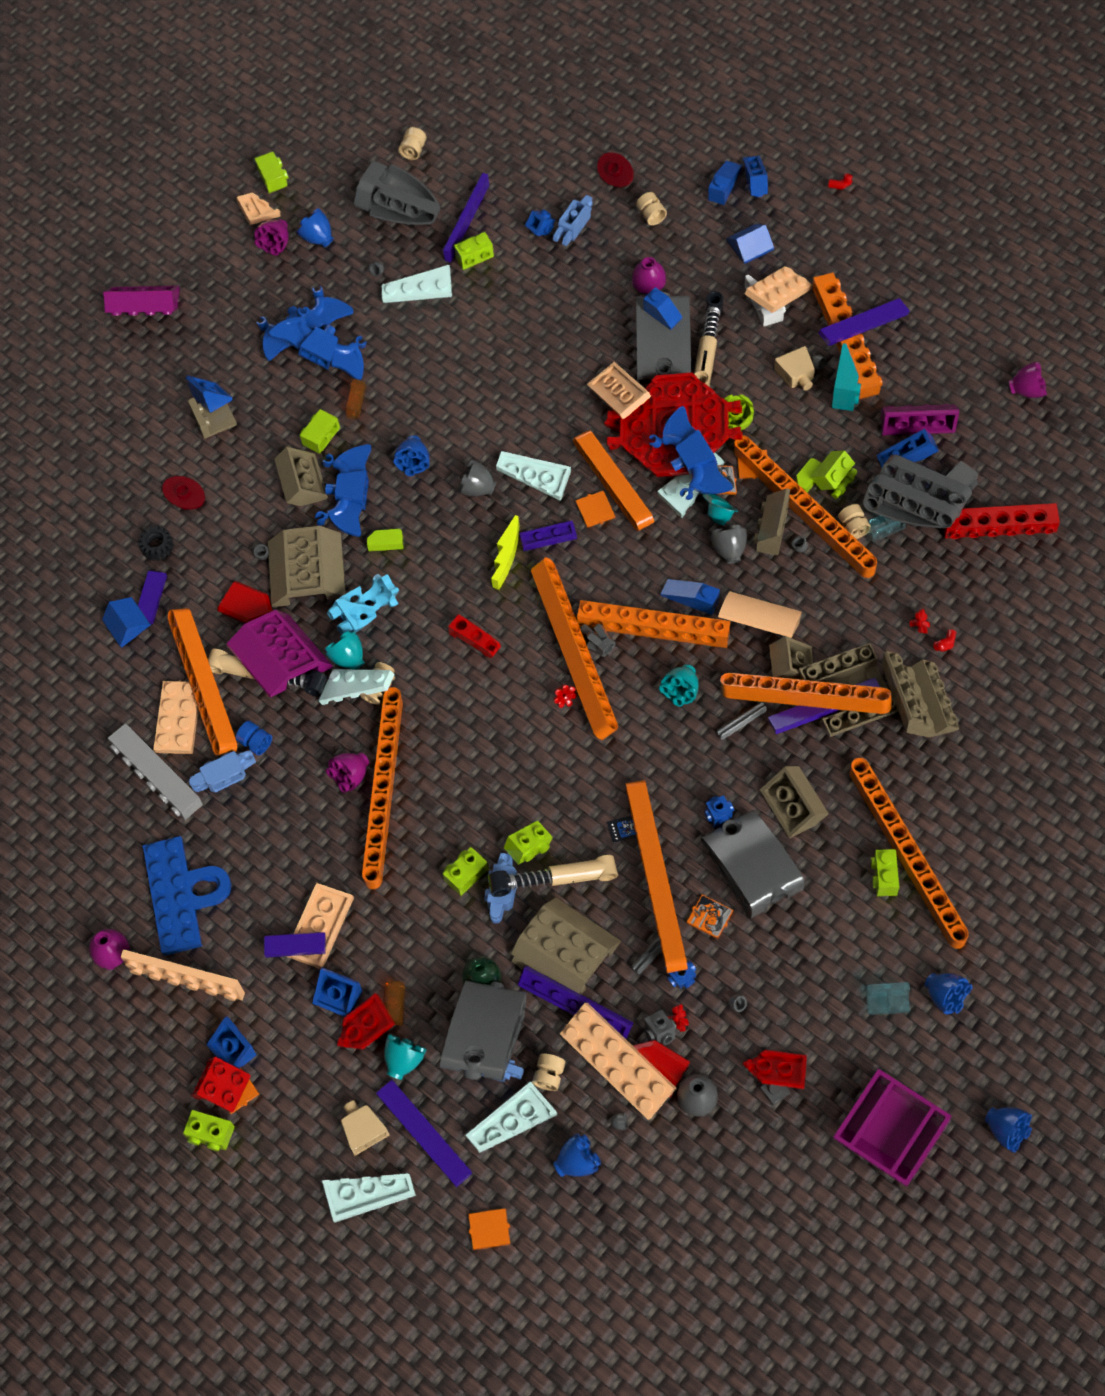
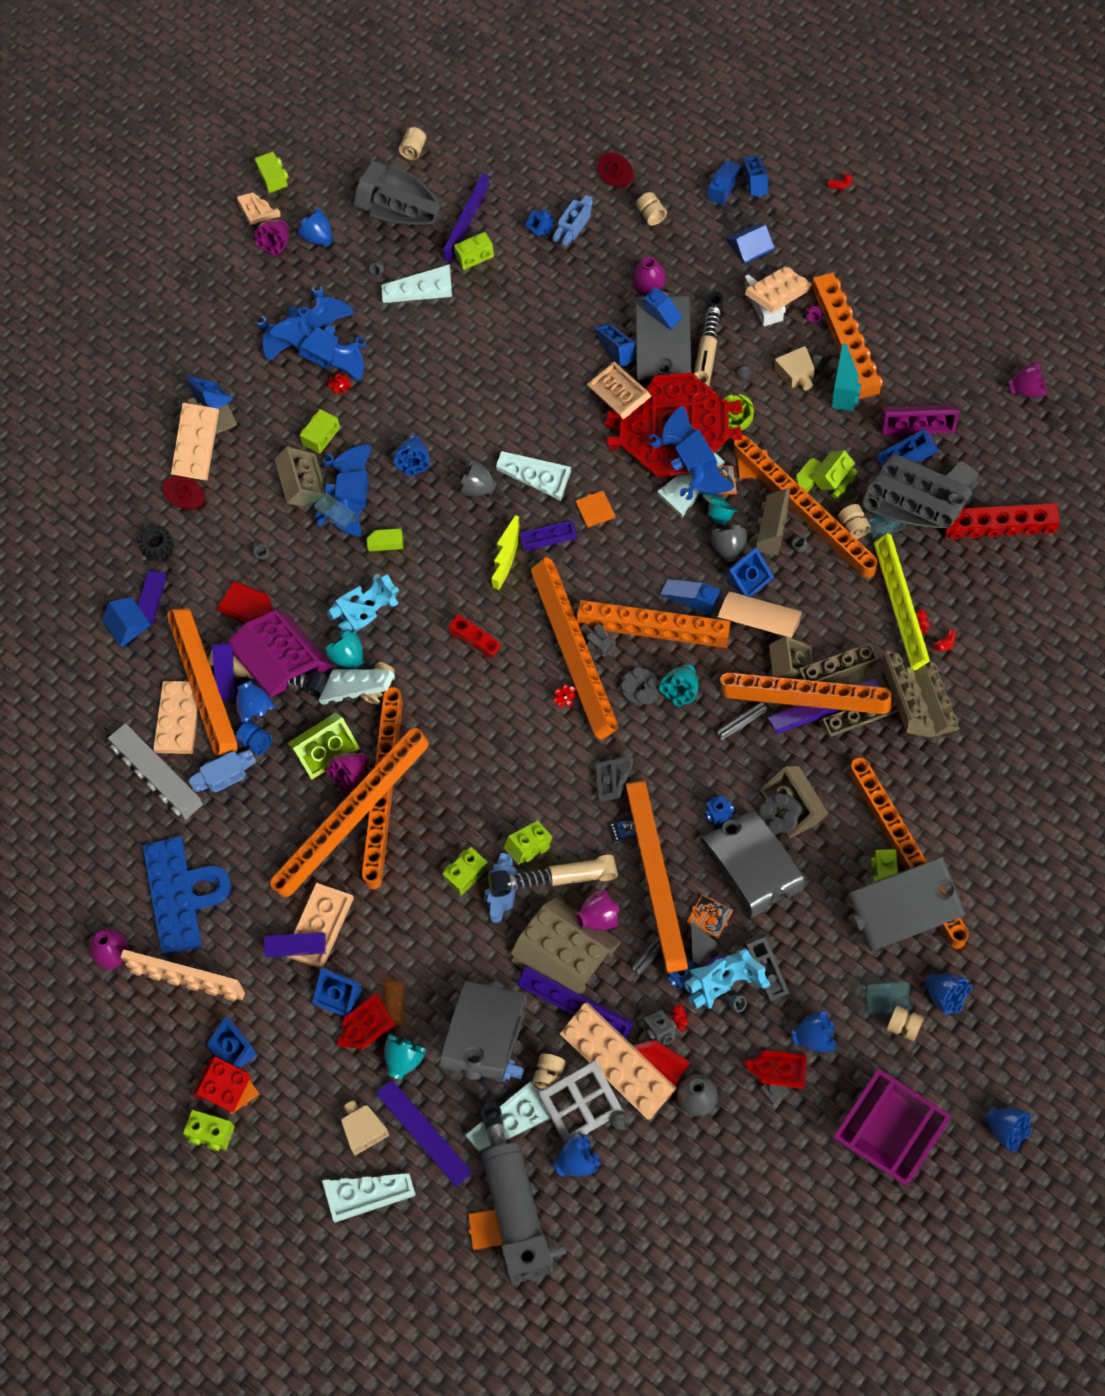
magenta slope [103,286,180,315] -> none
dark tan slope [268,526,346,607] -> none
clear orange brick [346,379,366,419] -> none
clear green piece [462,956,502,986] -> none
orange beam [573,430,654,531] -> none
dark purple tile [818,298,910,346] -> none
none -> light nougat plate [171,403,219,480]
none -> dark purple tile [212,643,237,701]
none -> blue piece [236,680,275,723]
none -> orange beam [270,728,429,897]
none -> lime slope [287,713,360,780]
none -> clear light blue panel [315,493,357,529]
none -> red plant [328,373,352,395]
none -> dark grey piece [481,1102,567,1284]
none -> light grey window [538,1060,623,1143]
none -> magenta piece [575,889,619,931]
none -> blue slope [595,323,636,366]
none -> dark grey wing [596,756,634,802]
none -> dark grey plate [621,667,659,706]
none -> medium azure hips [684,948,770,1009]
none -> dark grey slope [691,924,717,968]
none -> blue slope [727,547,774,597]
none -> dark grey hinge [737,366,751,380]
none -> dark grey slope [746,933,789,1001]
none -> dark grey plate [760,794,800,833]
none -> blue piece [792,1010,836,1052]
none -> magenta plate [806,306,823,322]
none -> dark grey panel [847,857,966,951]
none -> neon yellow tile [874,533,930,670]
none -> tan wheel [887,1005,924,1042]

